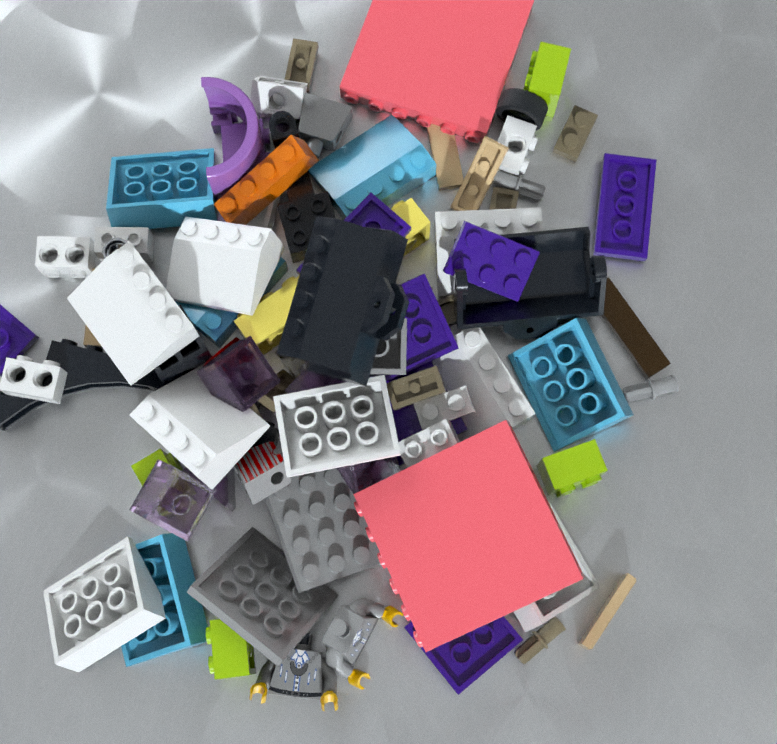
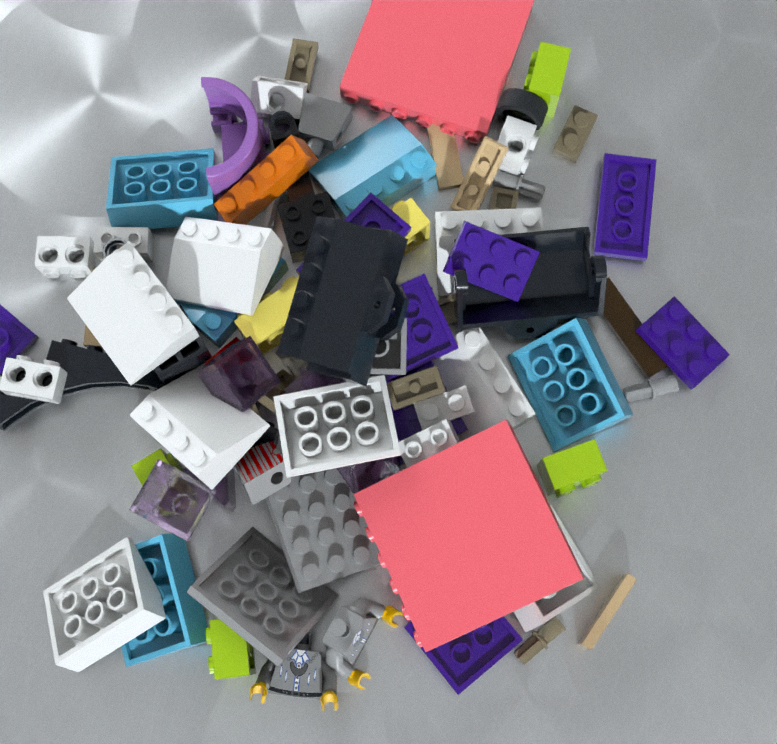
none -> dark purple plate [636,296,730,390]

